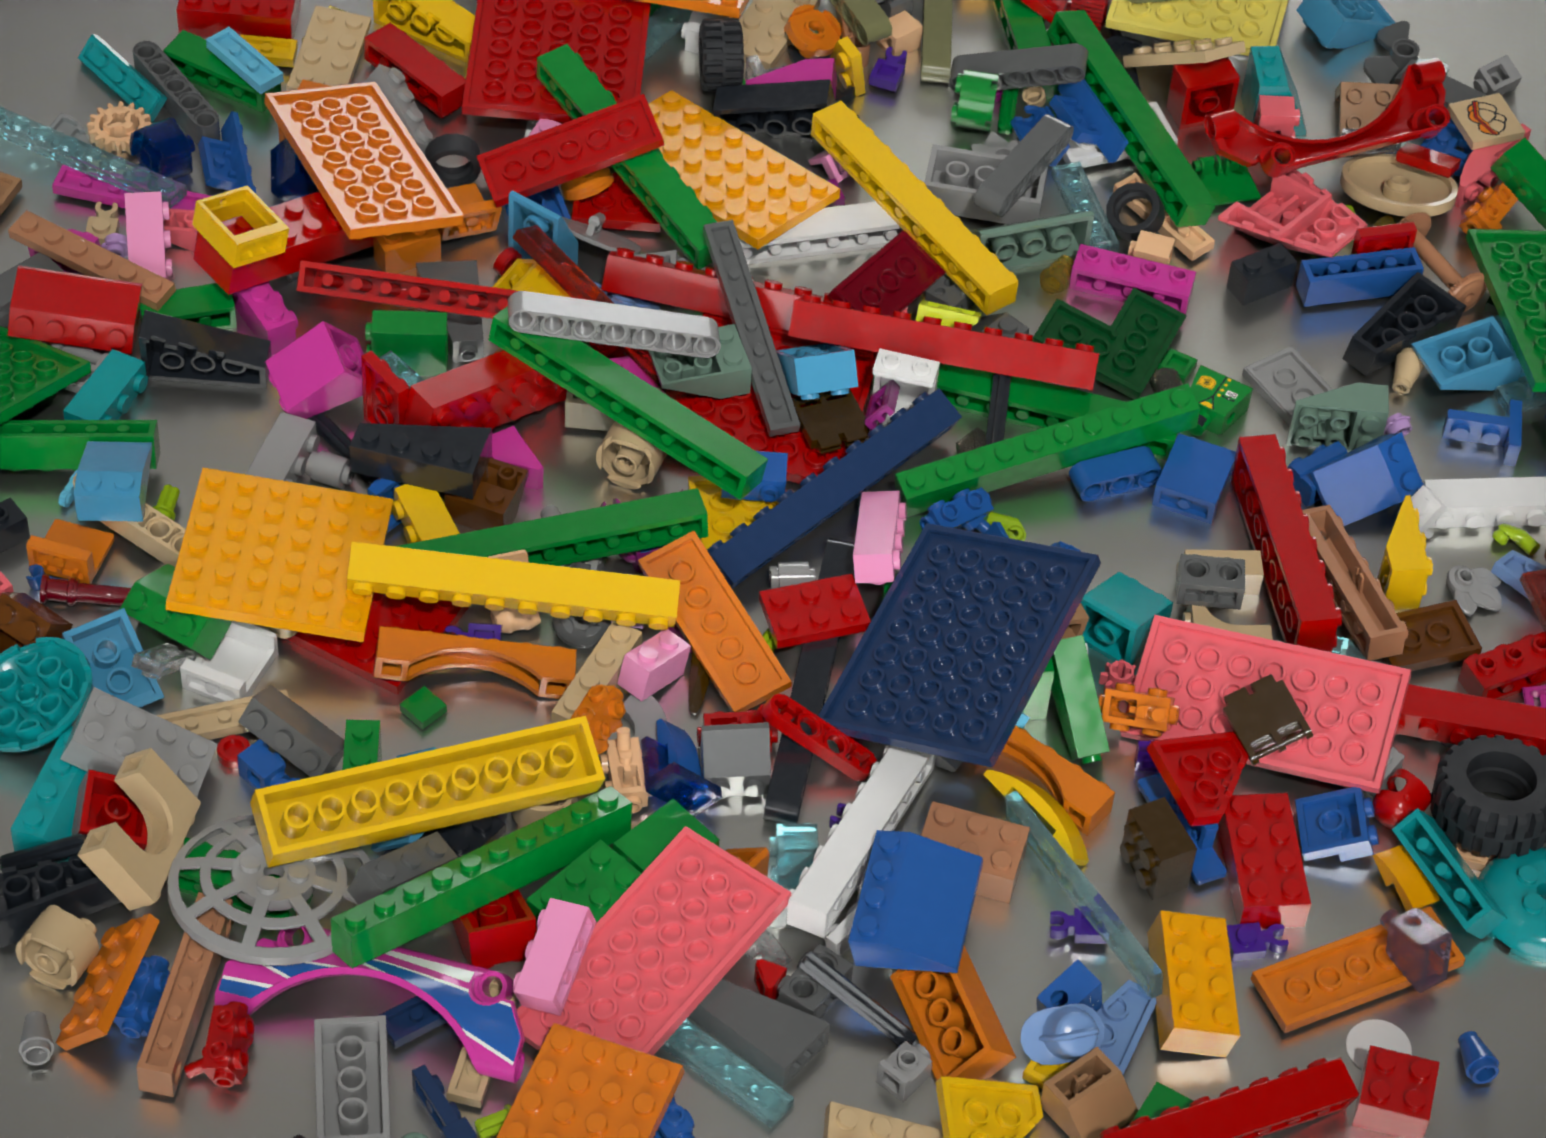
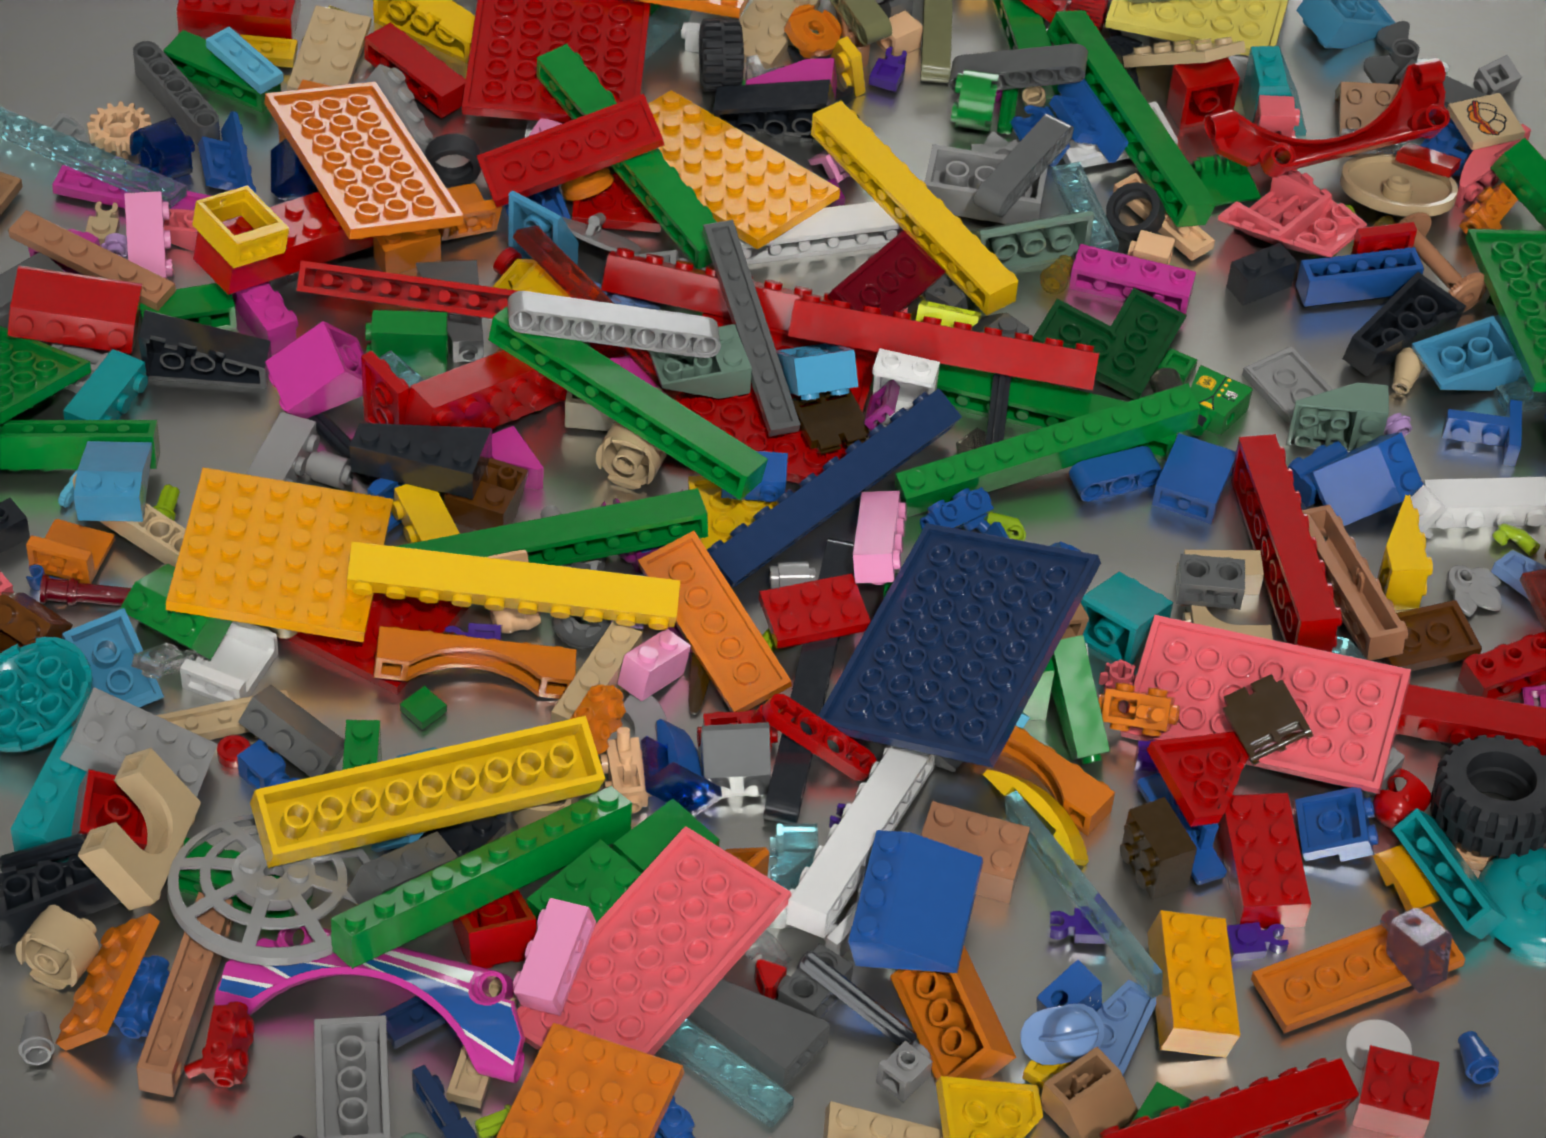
teal tile [78,34,168,122] -> none

